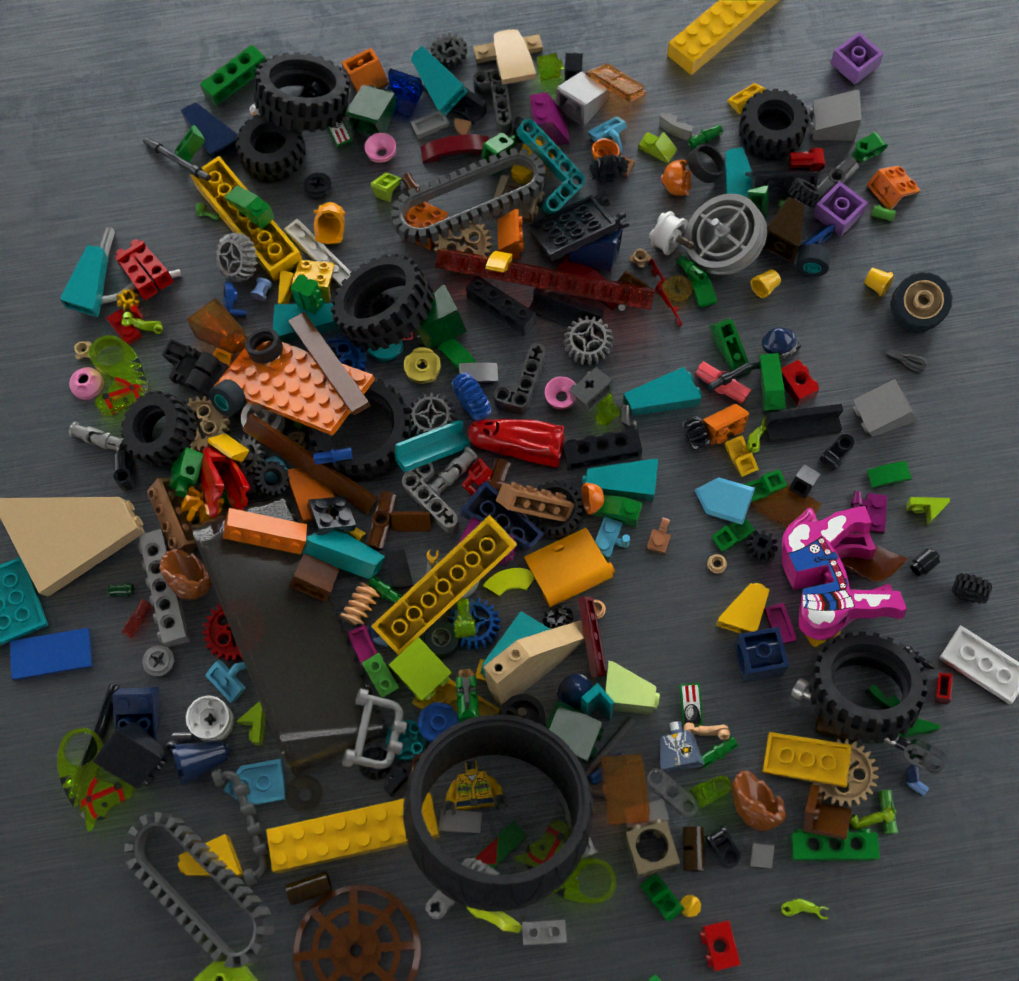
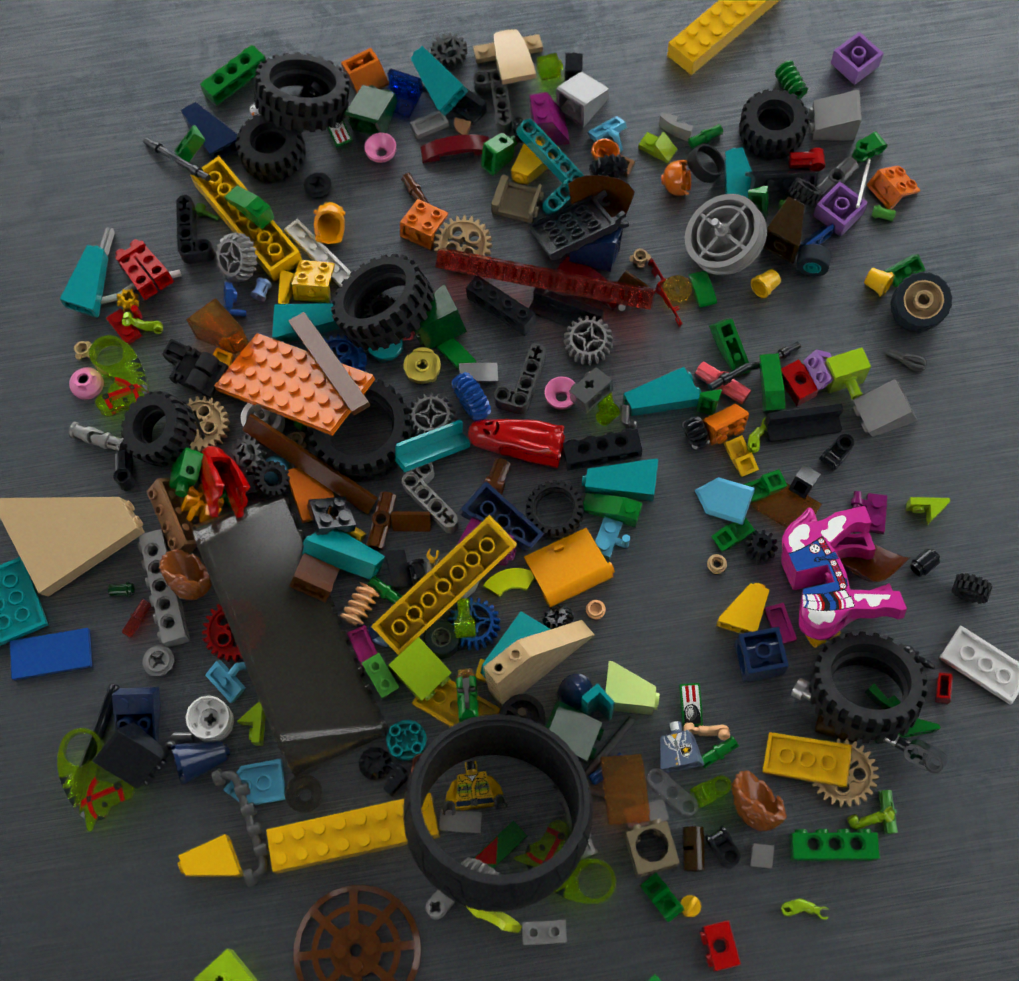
dark grey piece [124,812,274,968] -> none
yellow slope [207,434,249,462] -> none
black wheel [209,379,246,416] -> none
orange brick [223,508,307,554] -> none
black tyre [245,328,283,364] -> none
dark brown pin [285,871,332,906] -> none
green brick [291,274,324,314] -> none
blue axle [313,447,353,465] -> none
light grey bar [342,688,407,769] -> none
lime slope [371,172,401,202] -> none
dark grey piece [392,148,545,245] -> none
blue tile [418,702,459,742] -> none
light grey piece [428,447,478,497] -> none
red plate [462,458,493,496] -> none
yellow slope [485,251,513,272] -> none
medium nougat brick [496,482,575,522] -> none
orange slope [497,209,524,259] -> none
dark red tile [578,597,607,678] -> none
orange piece [581,483,604,514] -> none
clear orange piece [585,63,647,103] -> none
nougat plate [646,517,671,555] -> none
white wheel [648,211,695,255] -> none
green pin [676,254,707,283] -> none
yellow slope [727,83,765,115] -> none
dark blue hair [762,327,797,359] -> none
reddish brown bracket [803,784,852,840] -> none
green slope [867,461,912,489] -> none
arm [905,765,929,796] -> none
none -> black beam [176,195,215,264]
none -> black bush [407,558,426,583]
none -> reddish brown piece [568,175,635,218]
none -> green slope [696,389,722,416]
none -> green piece [775,60,808,99]
none -> medium lavender bracket [803,349,834,390]
none -> lime brick [825,347,871,400]
none -> white piece [856,159,871,208]
none -> green slope [884,254,925,287]

